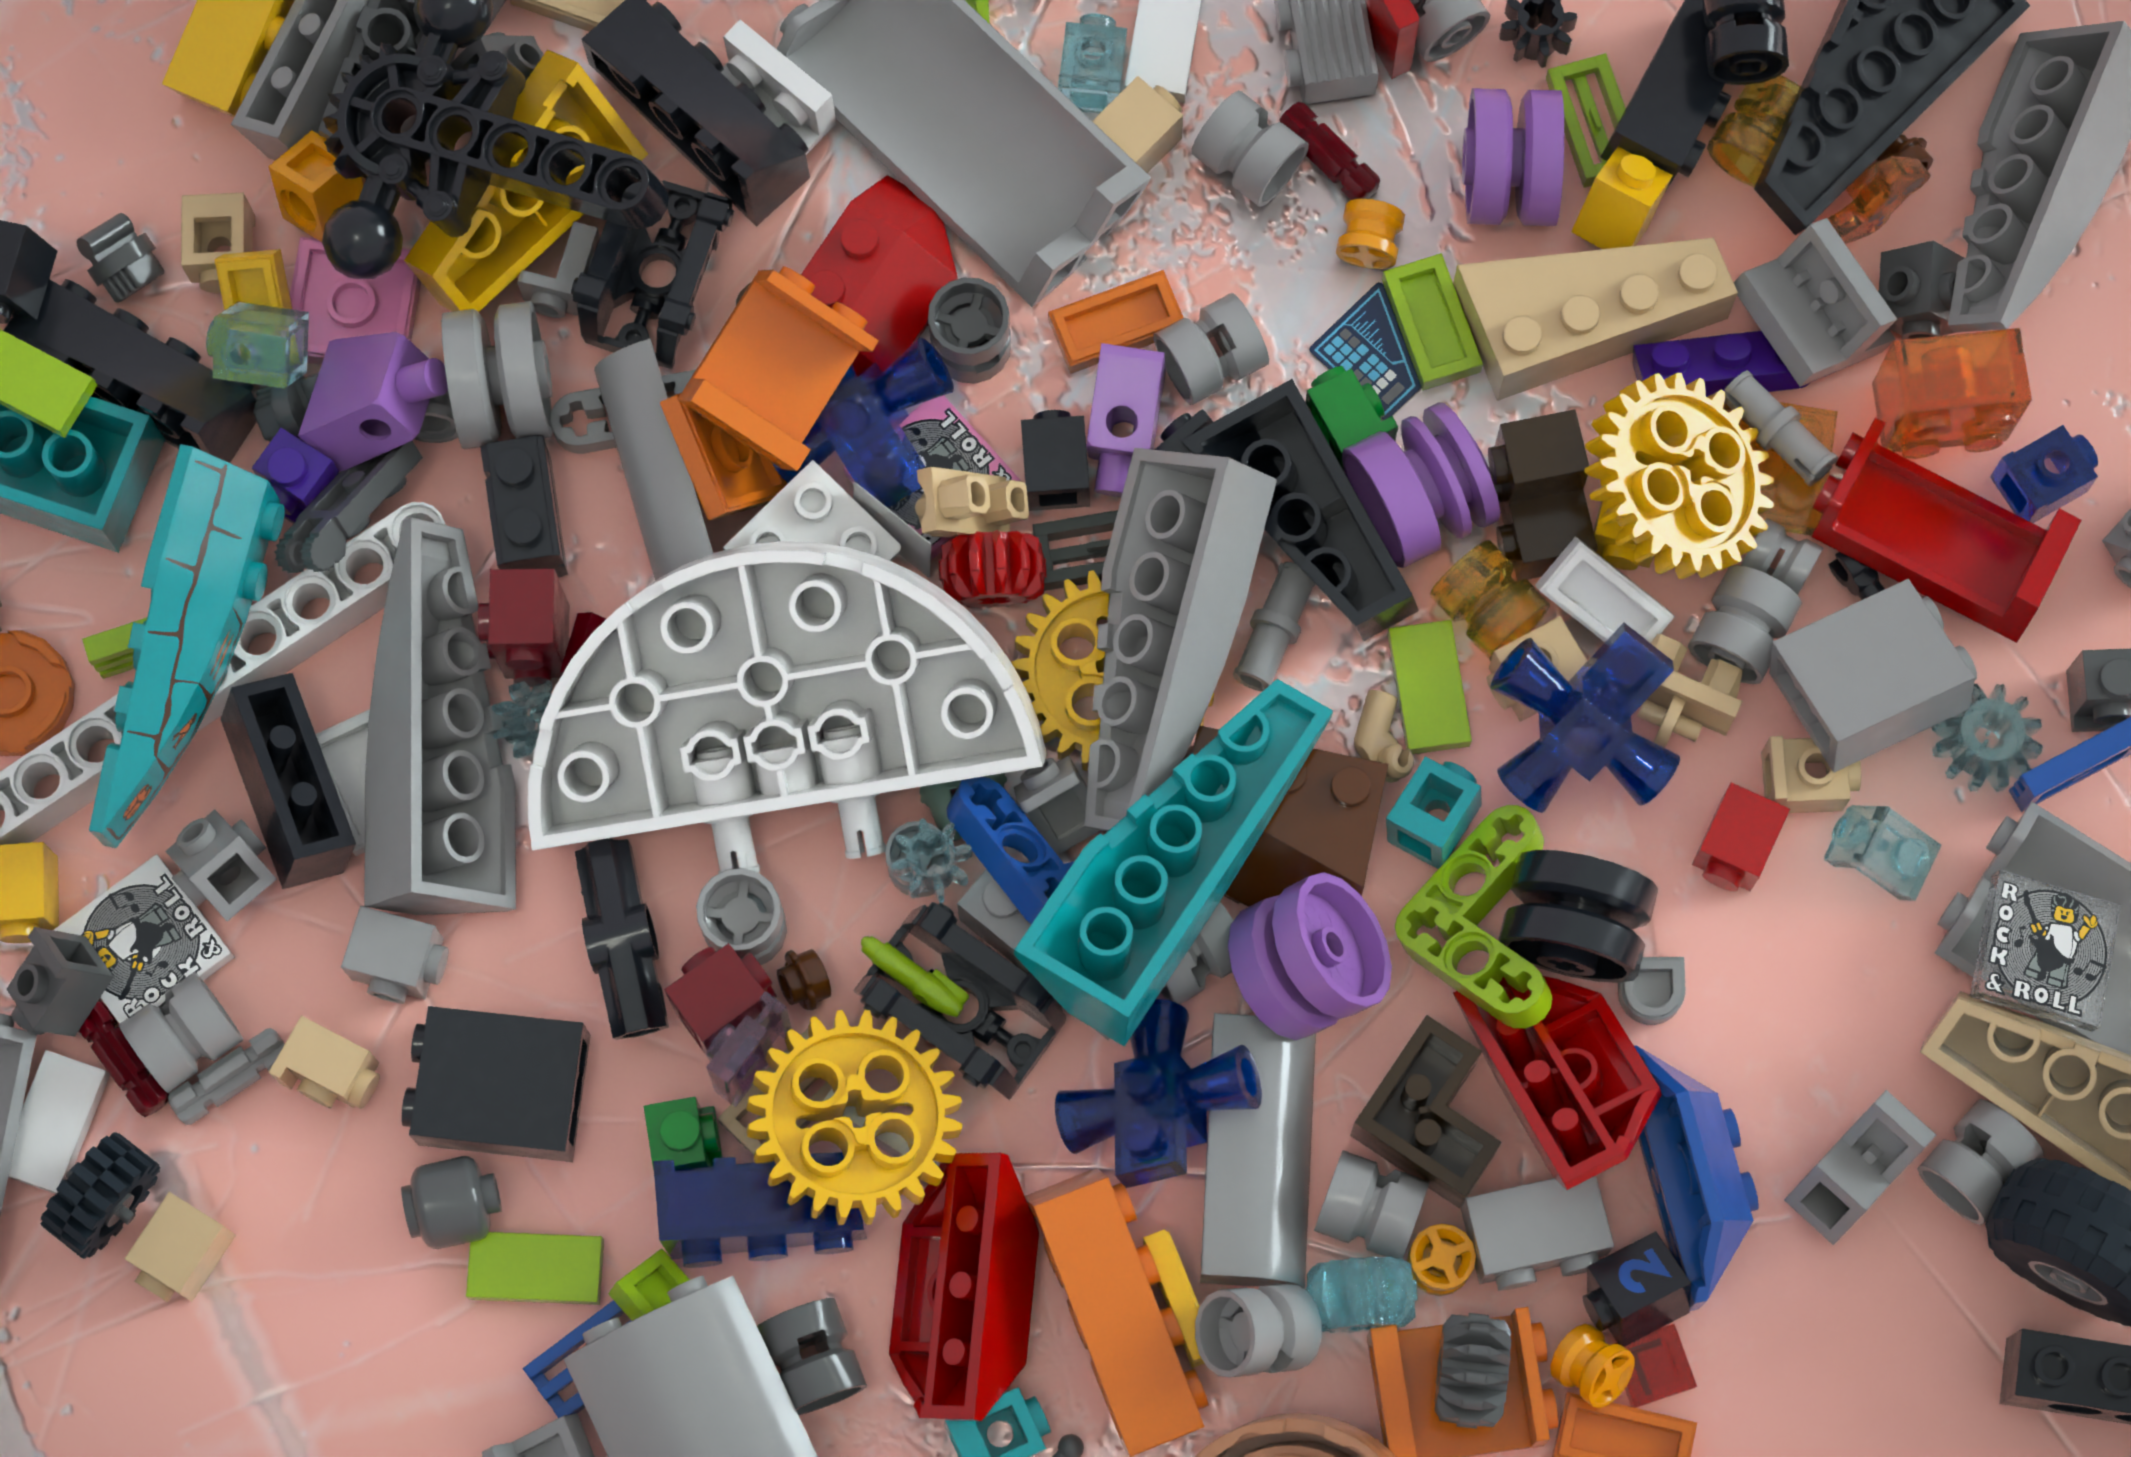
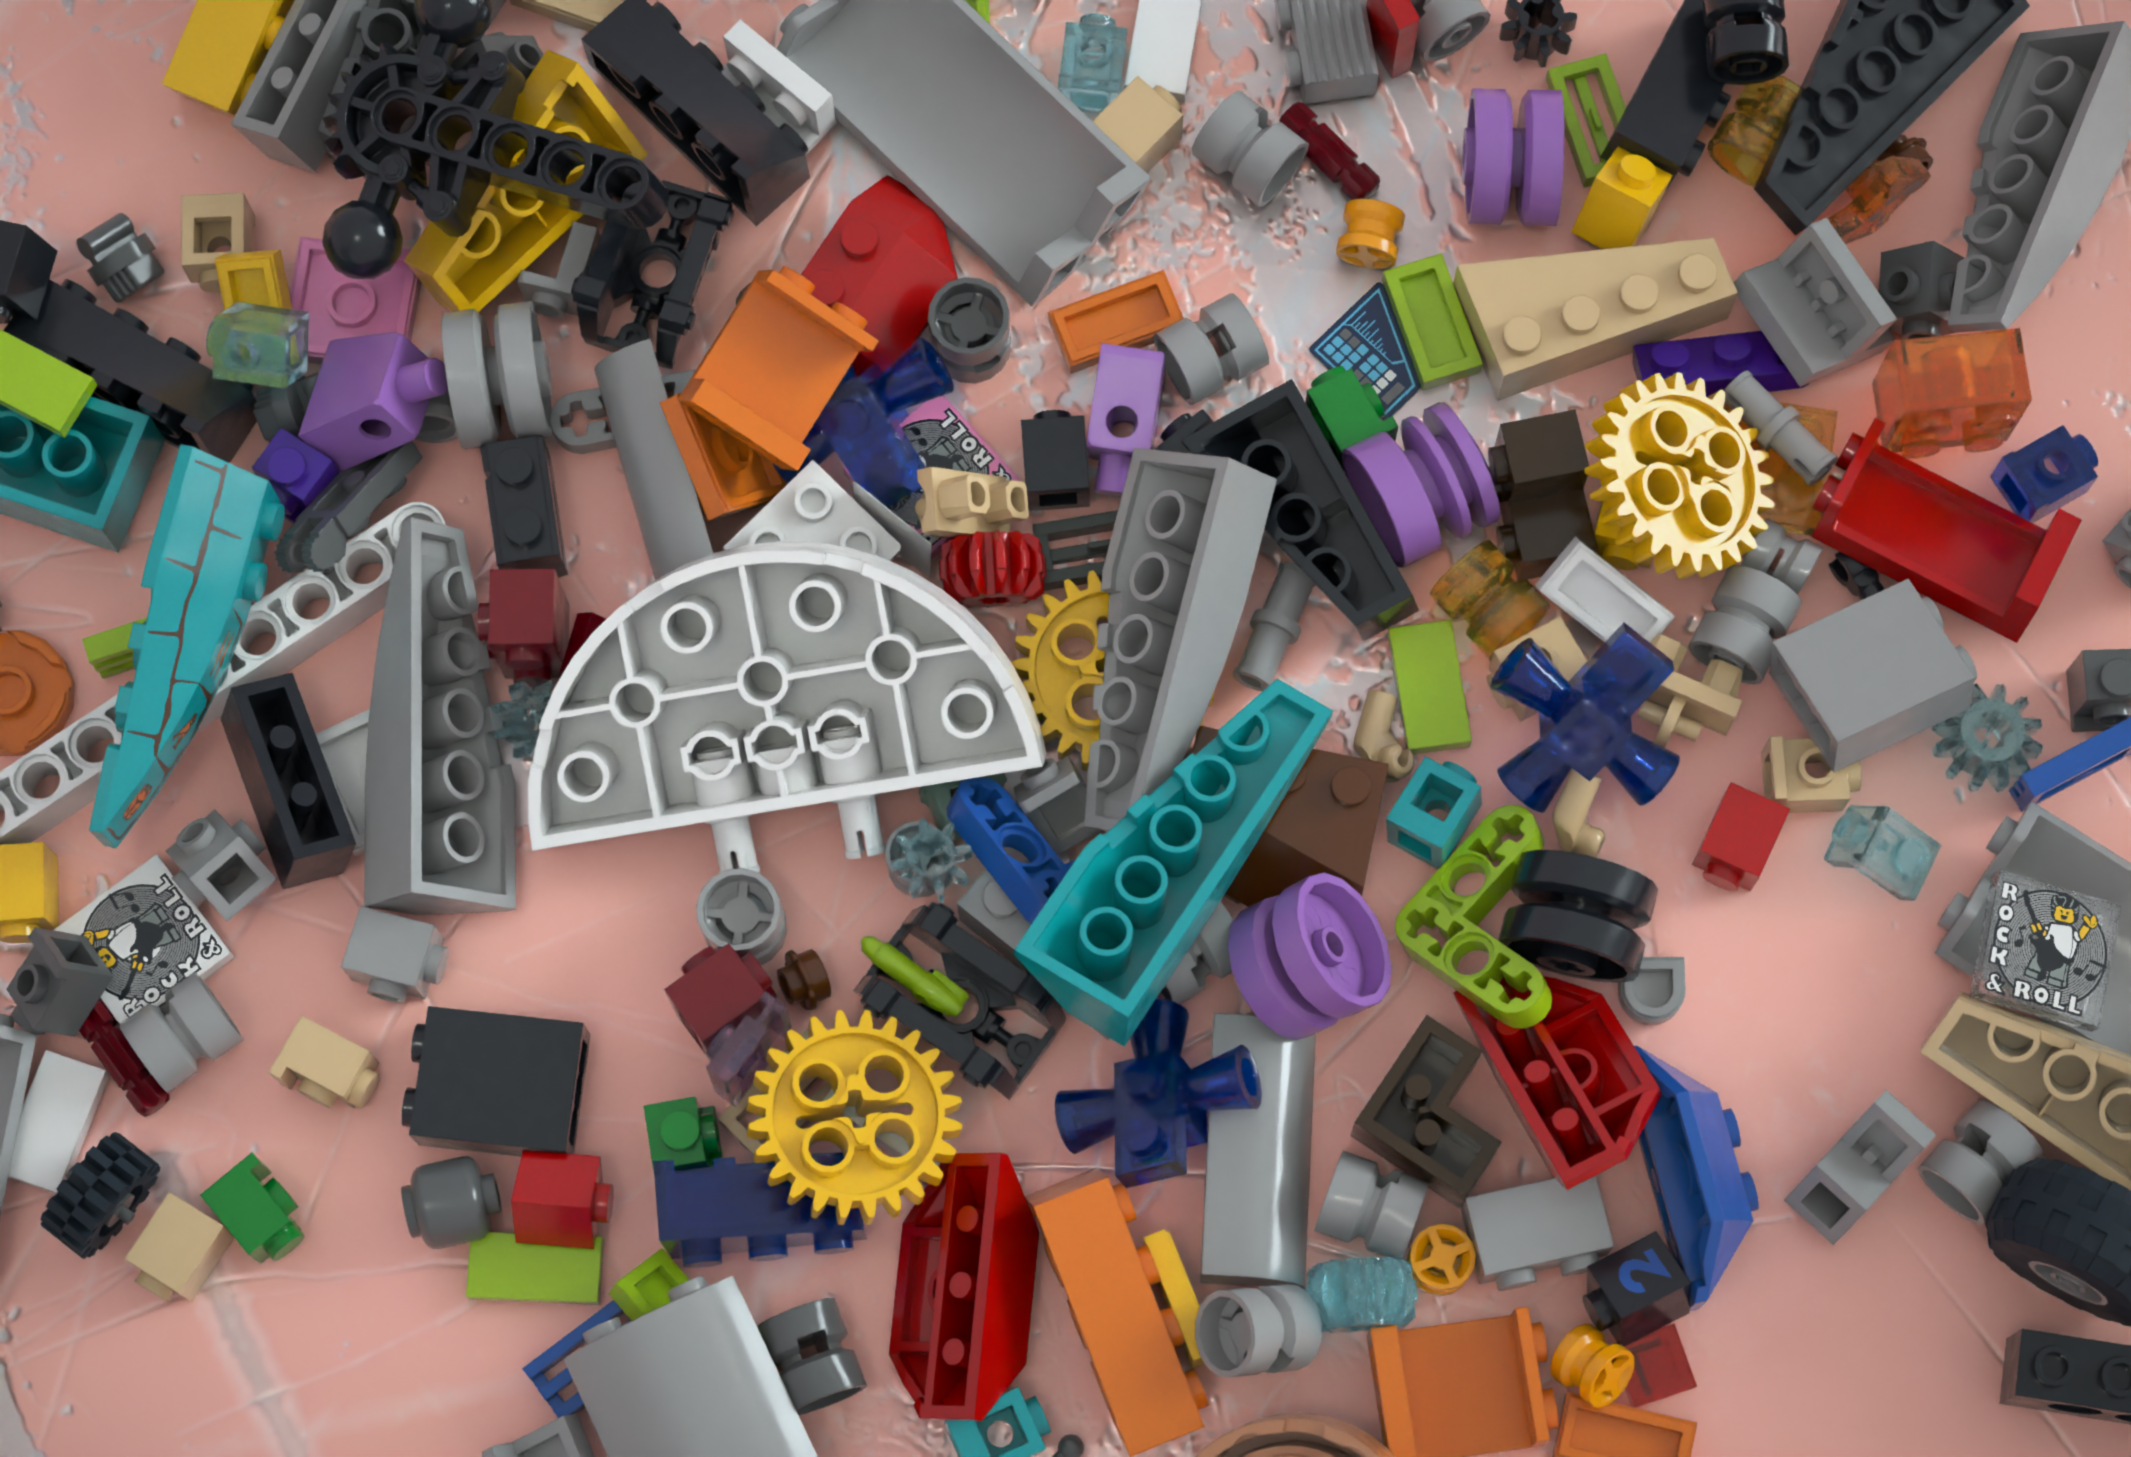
light grey axle [168,1028,285,1125] -> none
light orange brick [268,130,363,242] -> none
black piece [575,838,669,1040] -> none
dark grey gear [1434,1313,1512,1429] -> none
none -> green brick [200,1152,305,1264]
none -> red brick [511,1150,614,1249]
none -> tan arm [1553,766,1606,858]

